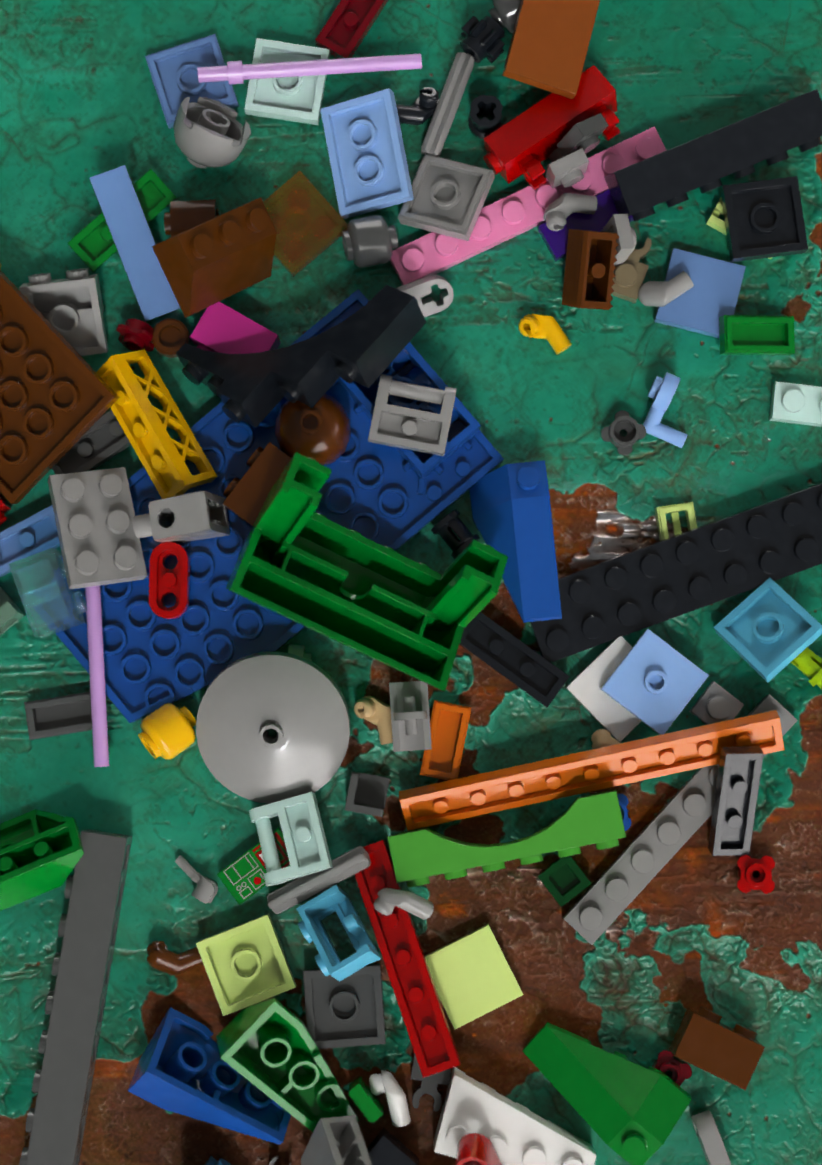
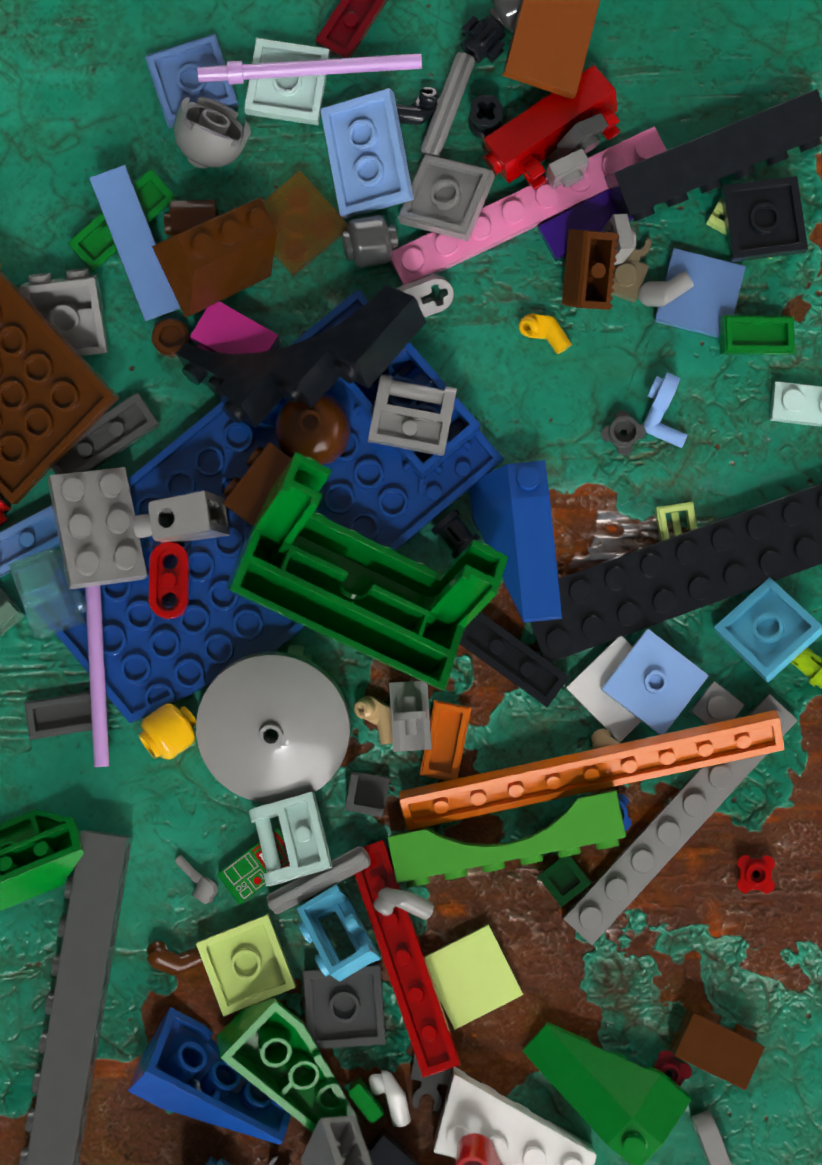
yellow fence [96,349,218,499] -> none
dark red plate [116,319,154,352] -> none
light grey arm [543,193,597,231] -> none
plate [708,746,764,856] -> none

